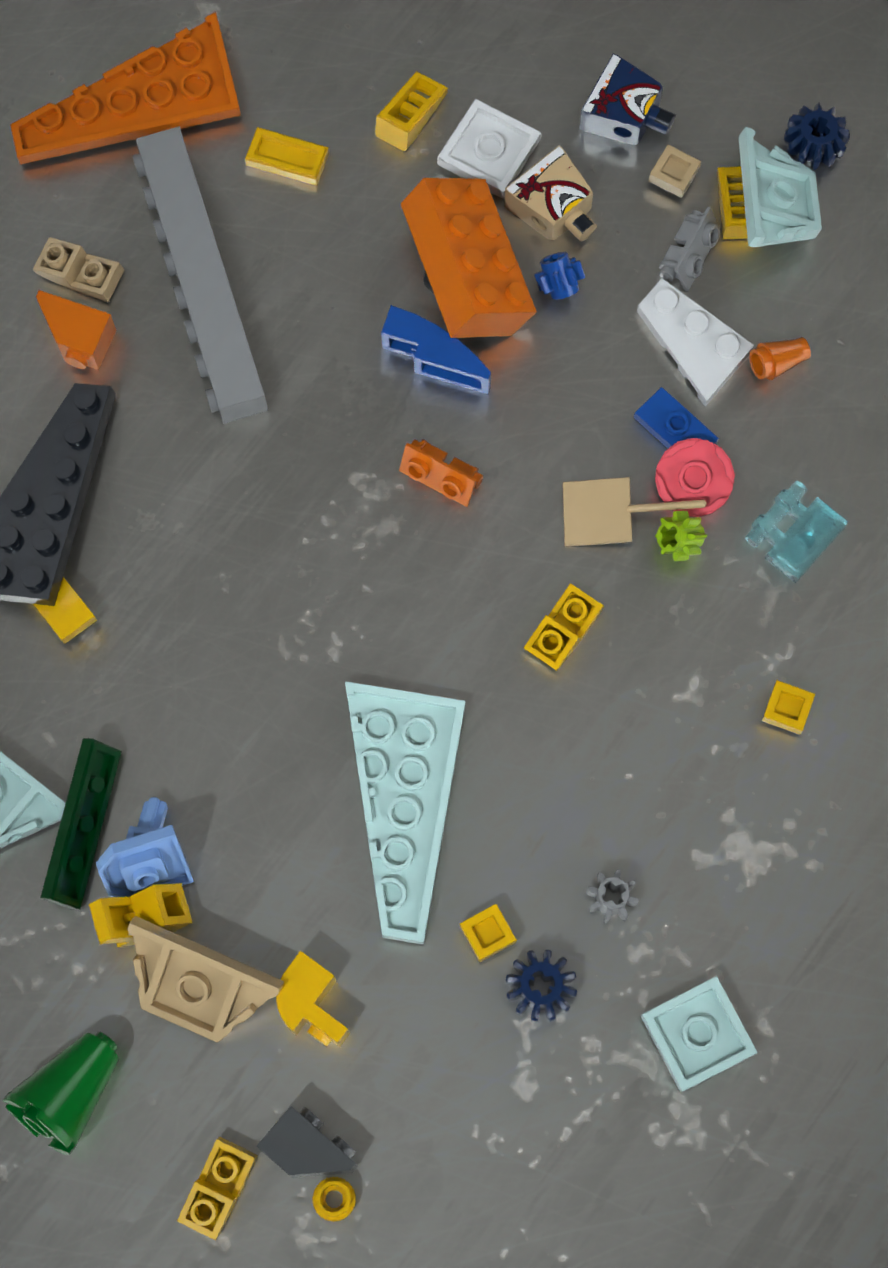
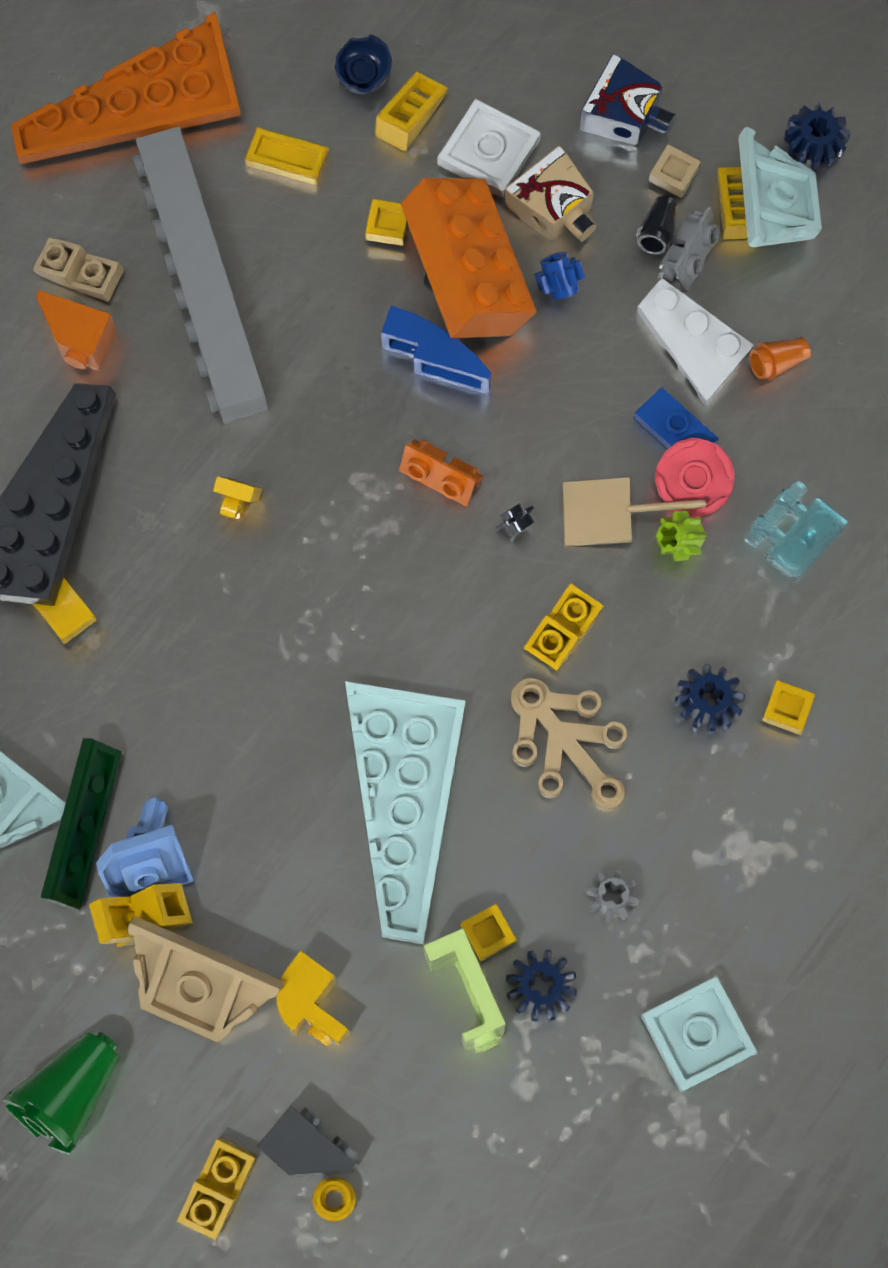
none -> yellow tile [213,476,262,519]
none -> dark blue hair [334,34,393,95]
none -> yellow plate [365,199,408,246]
none -> yellowish green panel [424,928,506,1053]
none -> black plate [496,503,536,538]
none -> tan plant [511,678,627,811]
none -> black cone [636,196,678,255]
none -> dark blue gear [674,664,745,735]

